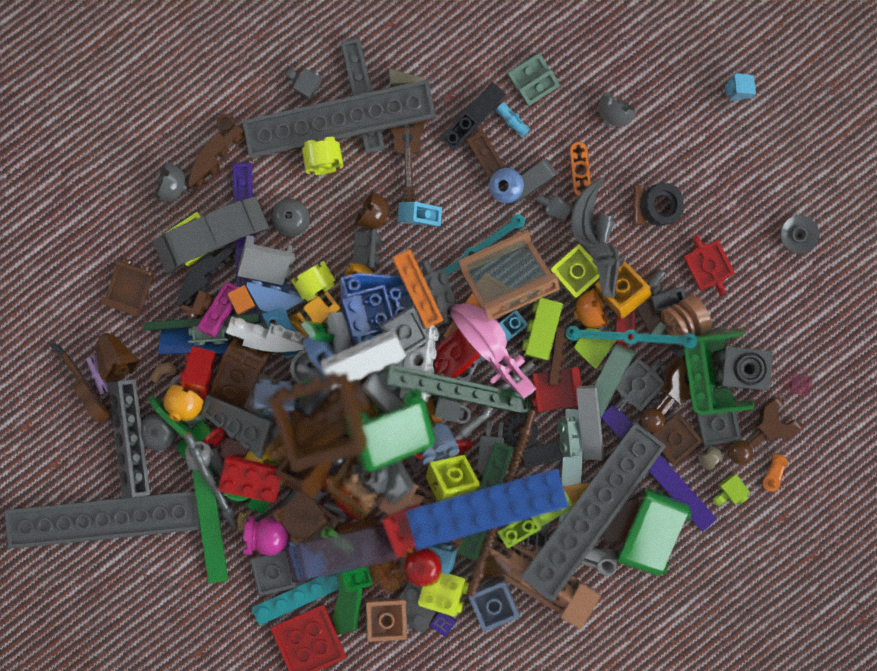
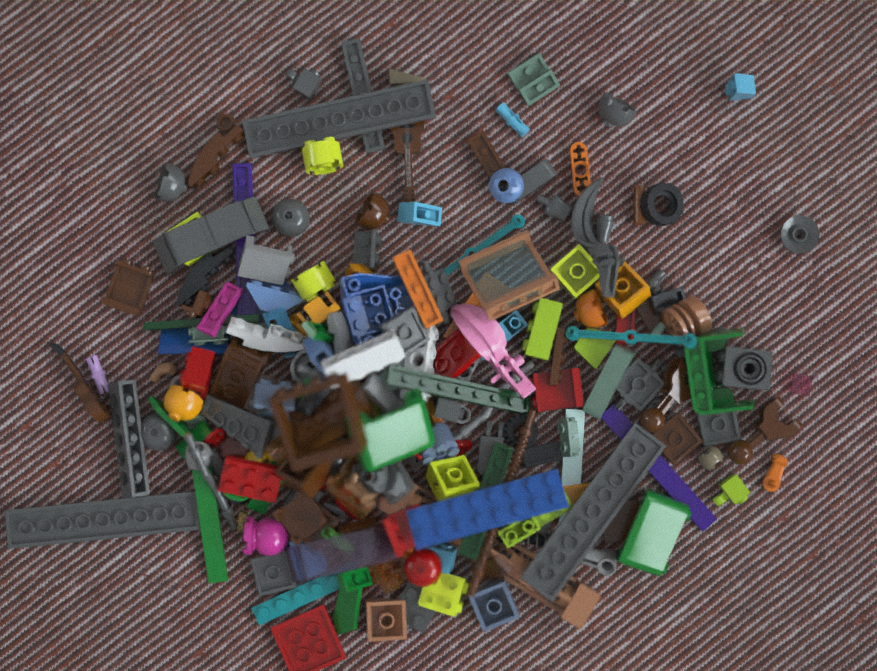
reddish brown cone [96,333,141,383] -> none
orange panel [228,285,257,315] -> none
dark purple tile [429,612,457,637] -> none
black slope [440,81,507,151] -> none
light grey tile [576,386,604,460] -> none
red plate [683,234,735,296] -> none

